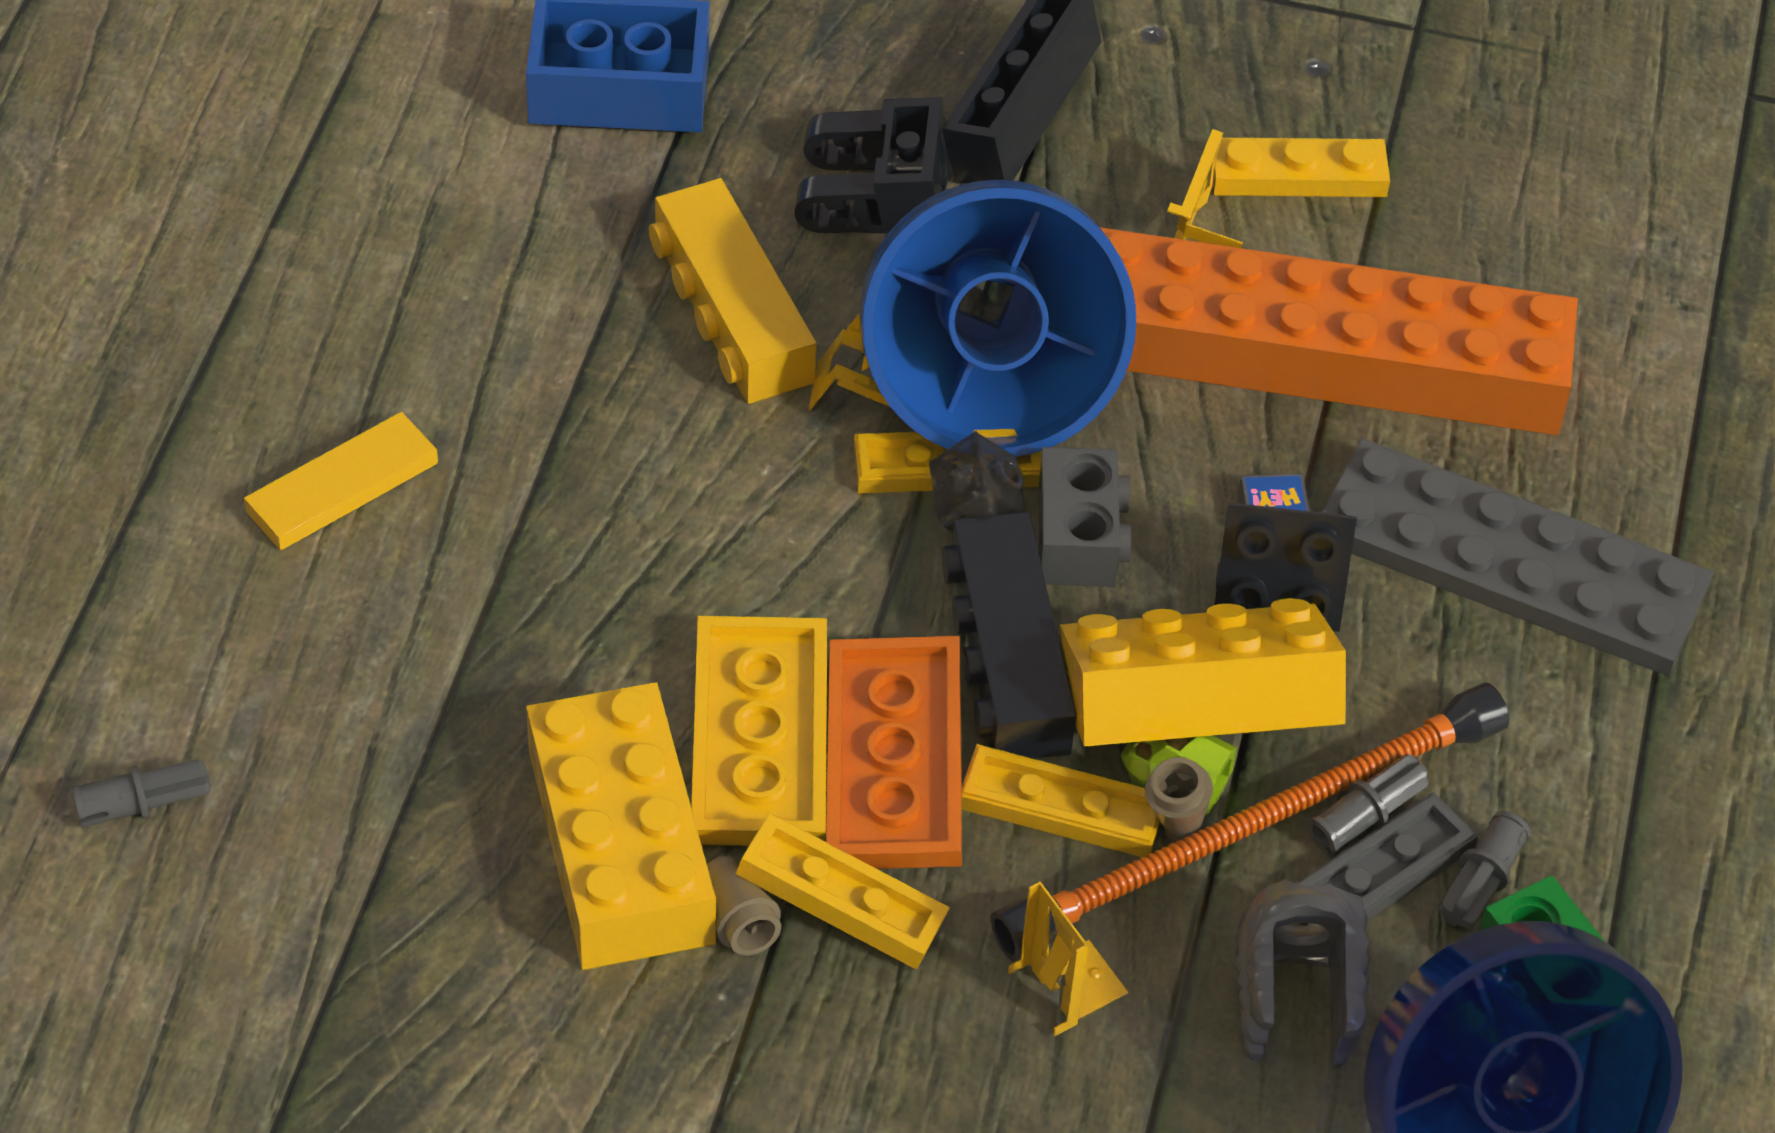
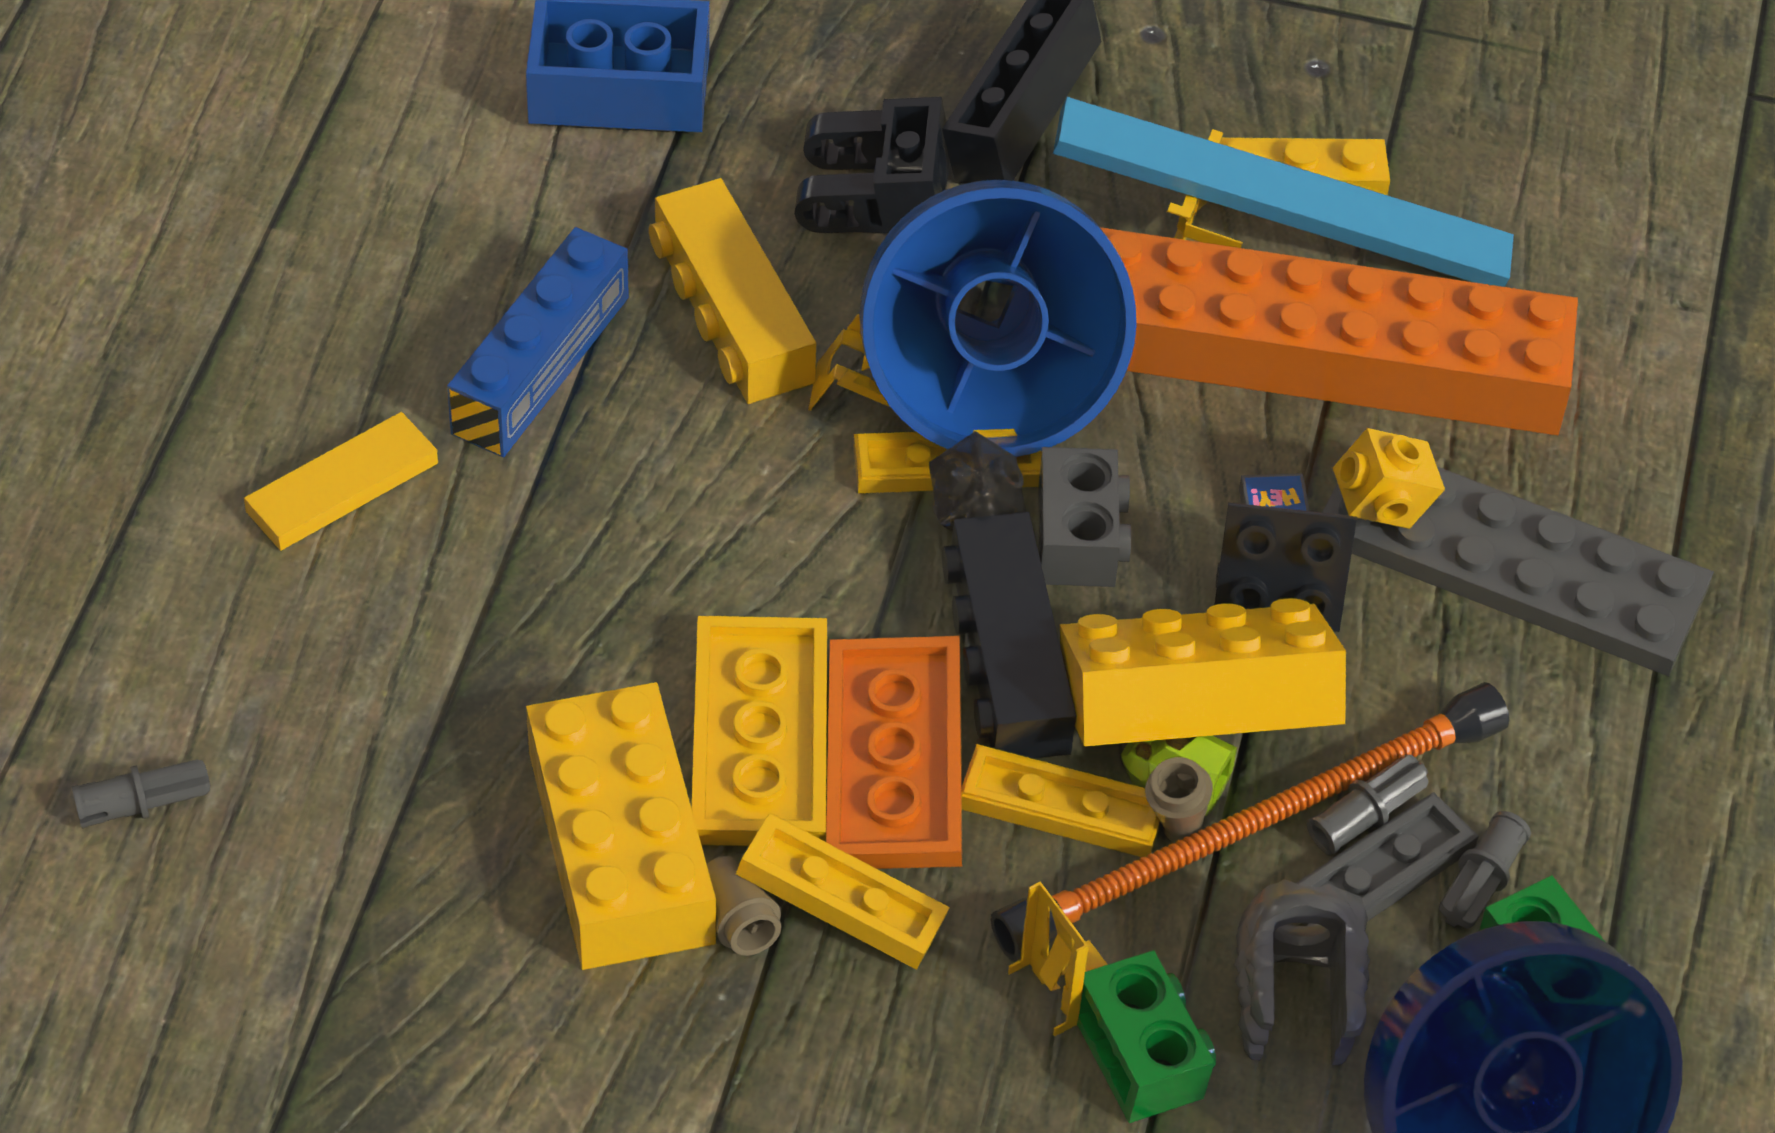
none -> blue brick [447,227,629,458]
none -> dark azure tile [1053,97,1514,287]
none -> green brick [1077,950,1216,1123]
none -> yellow brick [1333,428,1445,529]

